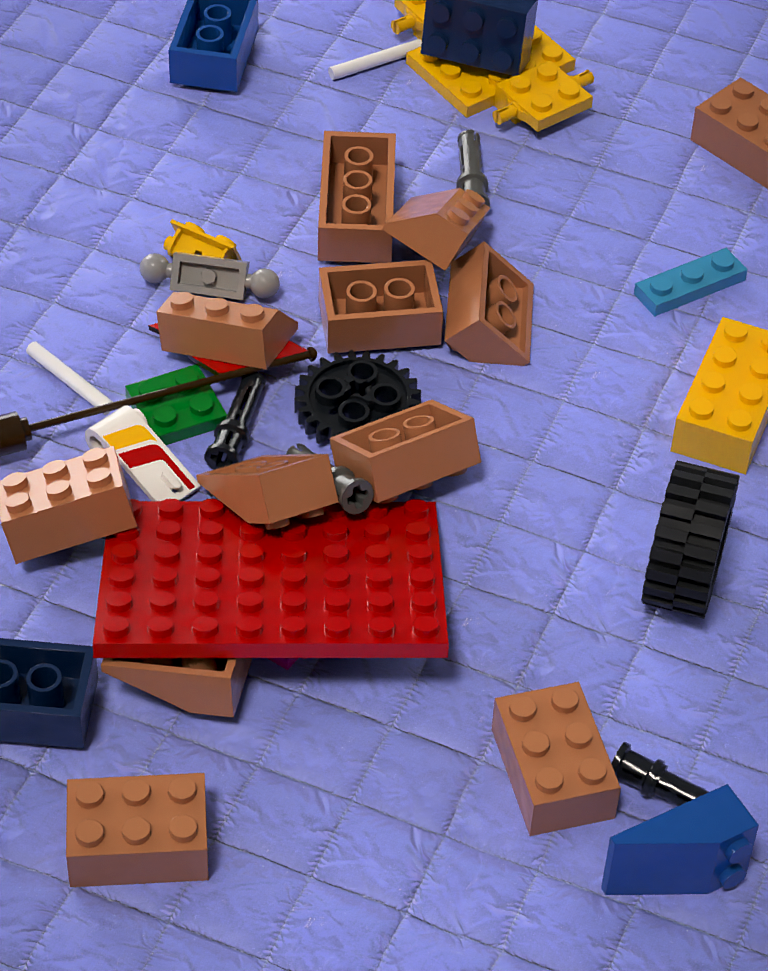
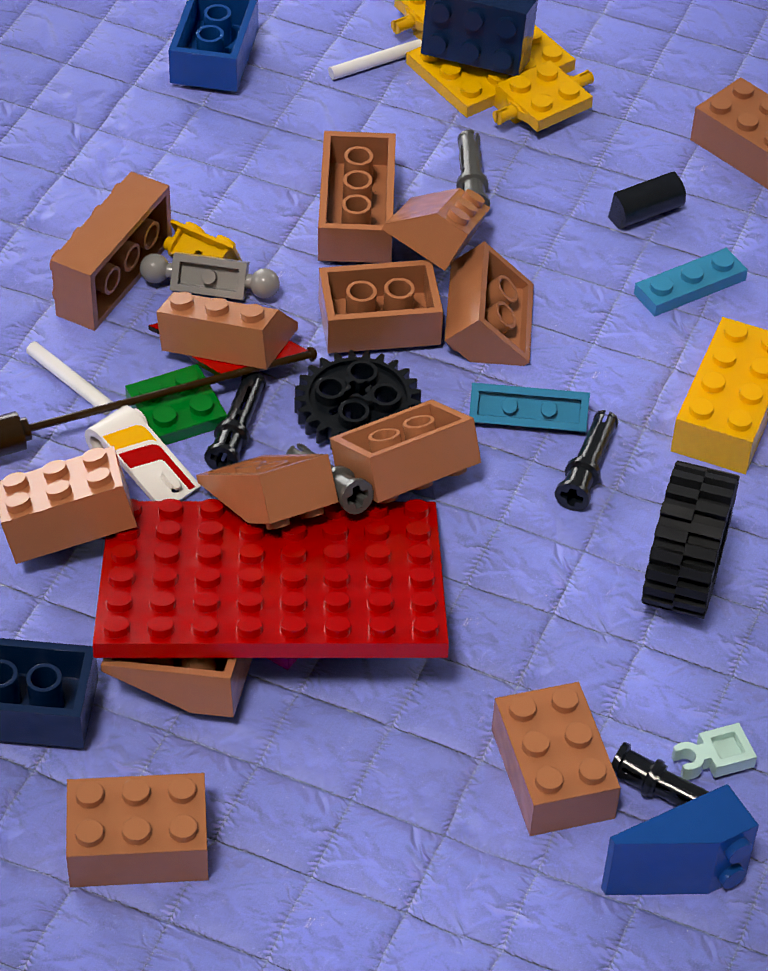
none -> nougat brick [50,171,172,331]
none -> dark azure plate [469,382,590,432]
none -> black pin [554,410,619,511]
none -> black brick [608,171,686,229]
none -> light aqua plate [672,723,757,780]

